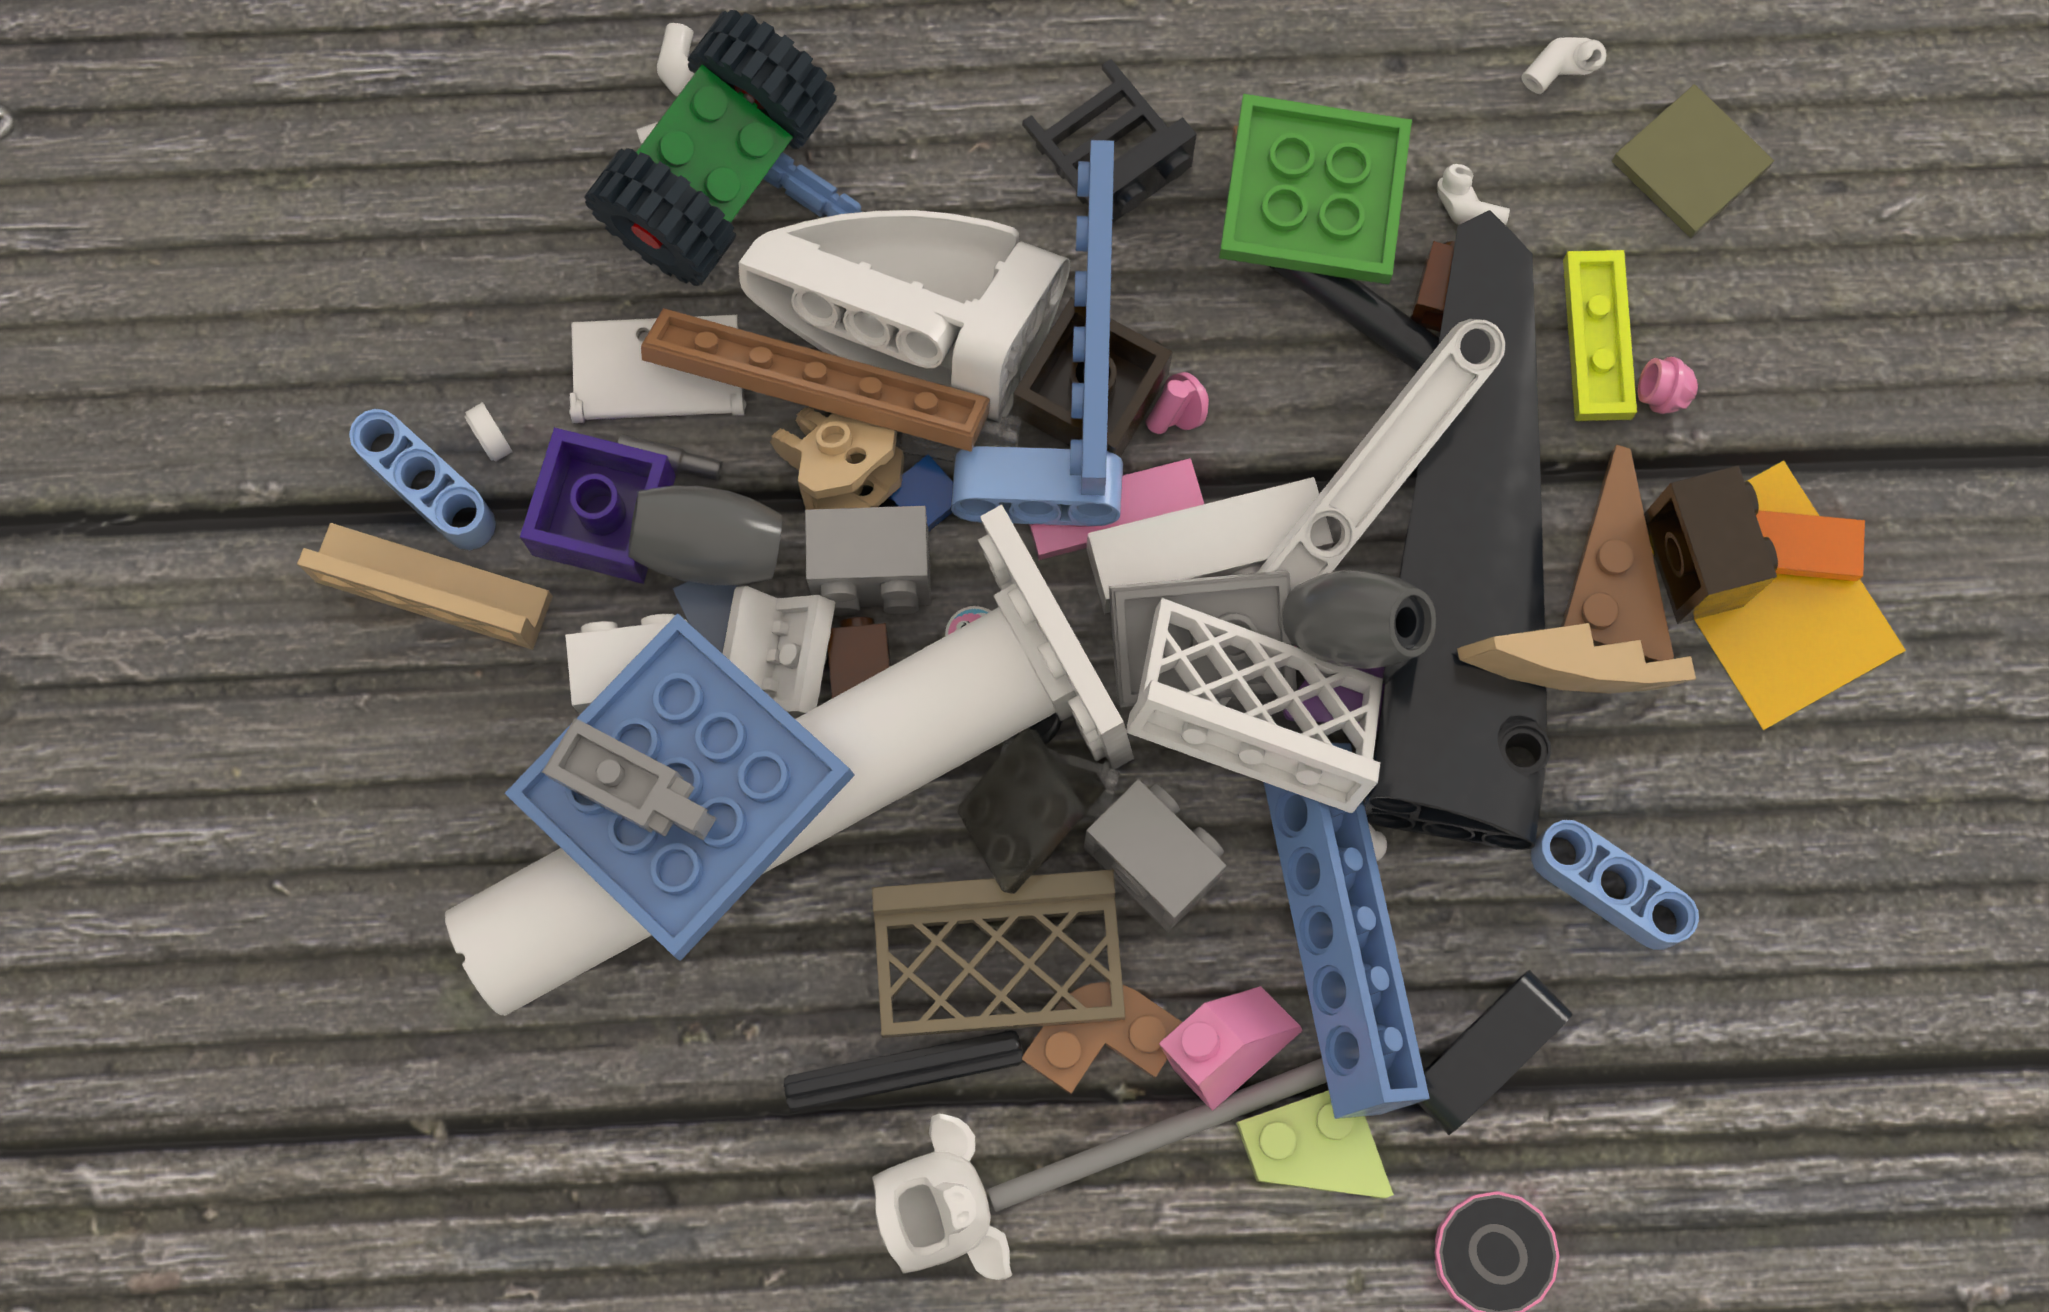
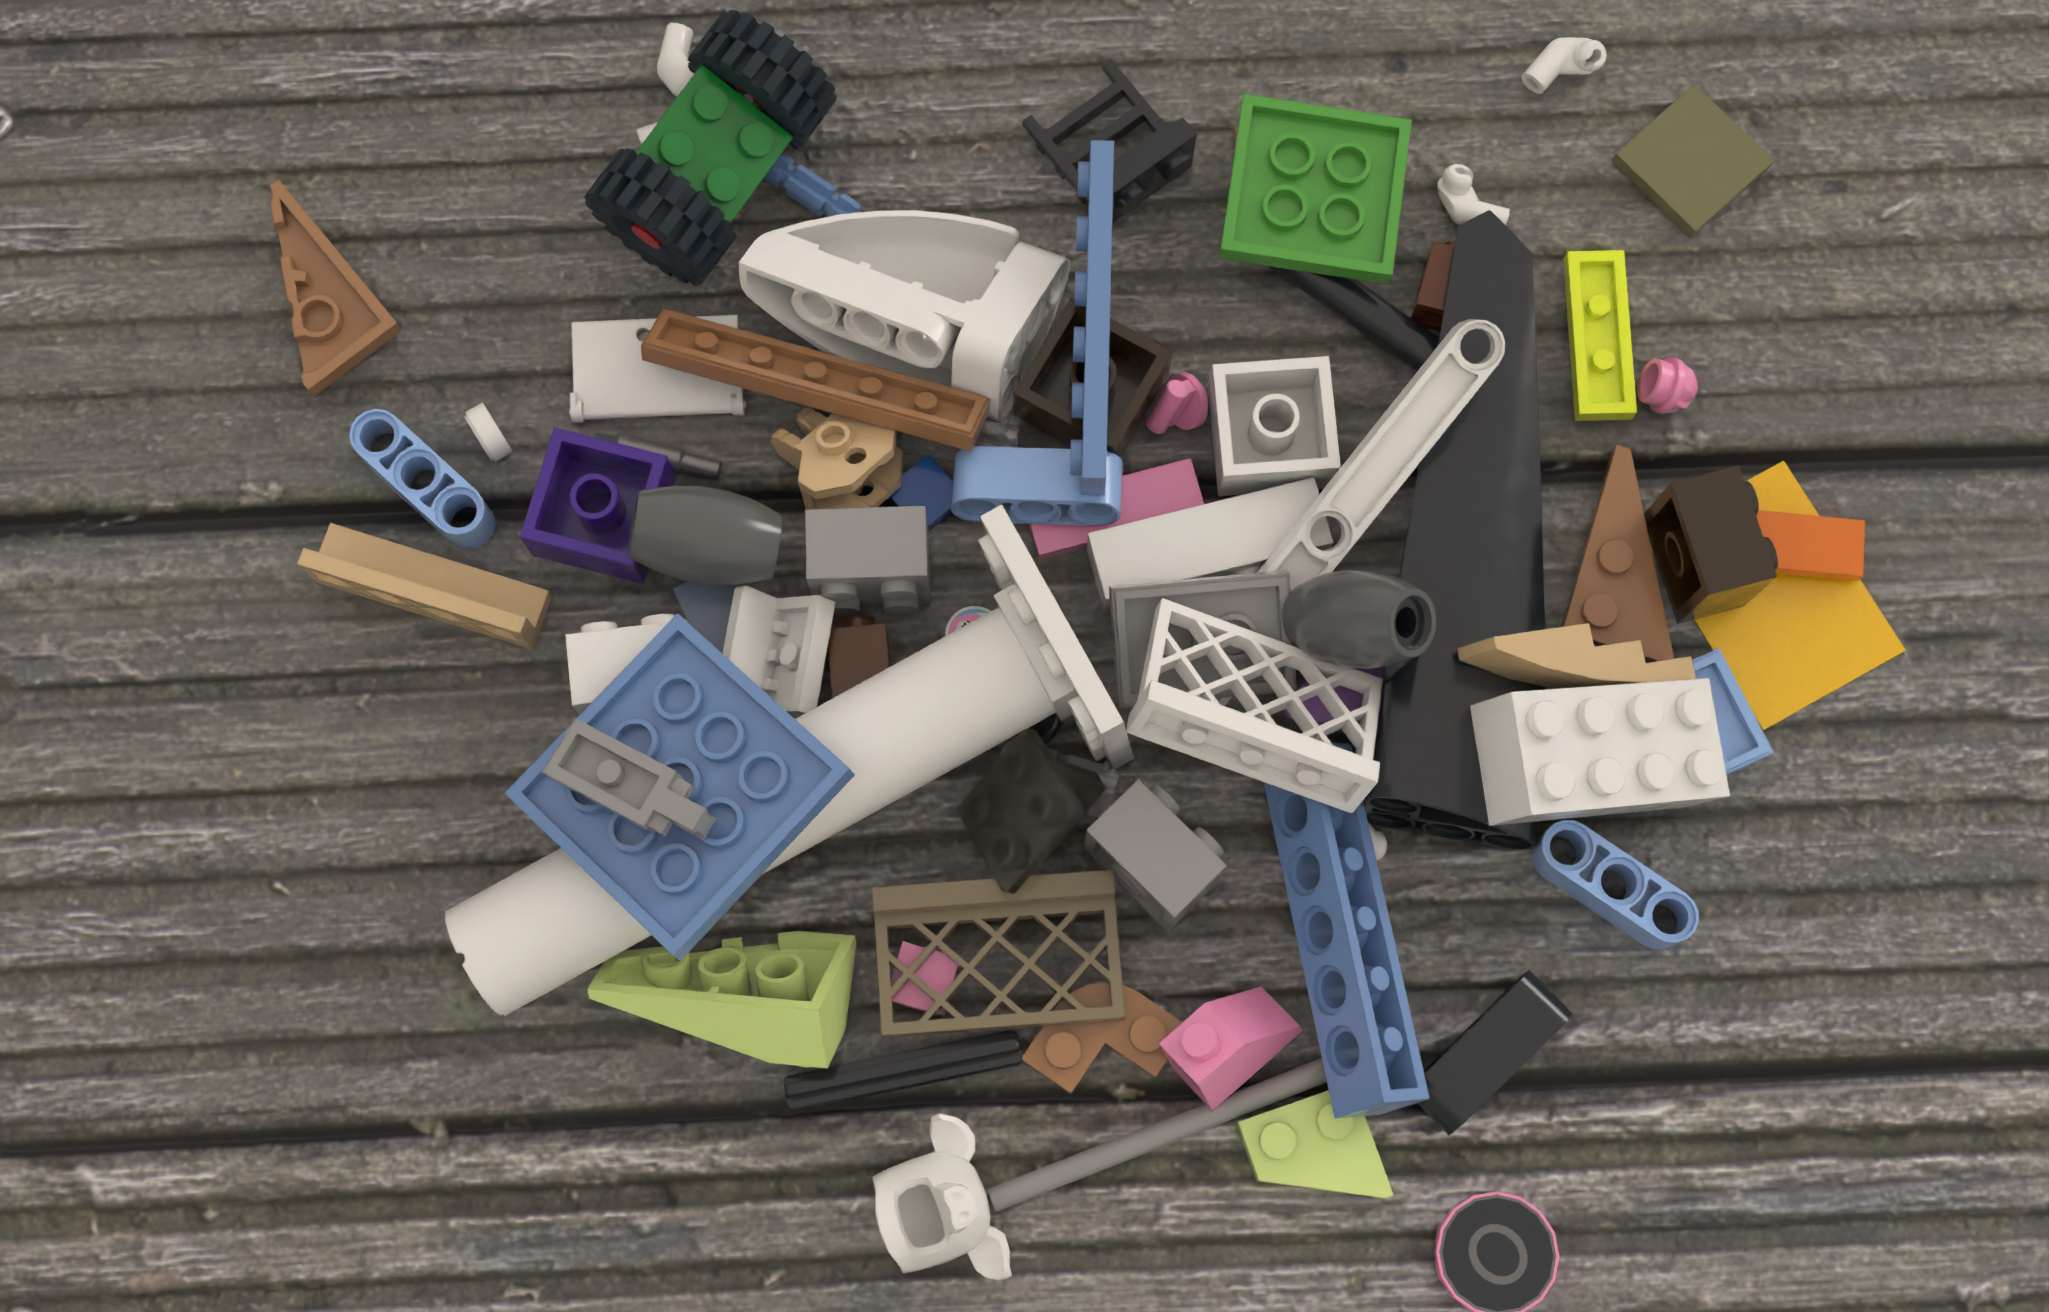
none -> medium nougat wing [270,179,402,397]
none -> yellowish green wedge [587,931,856,1069]
none -> bright pink tile [891,941,959,1018]
none -> white brick [1208,356,1341,496]
none -> white brick [1470,678,1730,826]
none -> light blue tile [1692,648,1774,776]

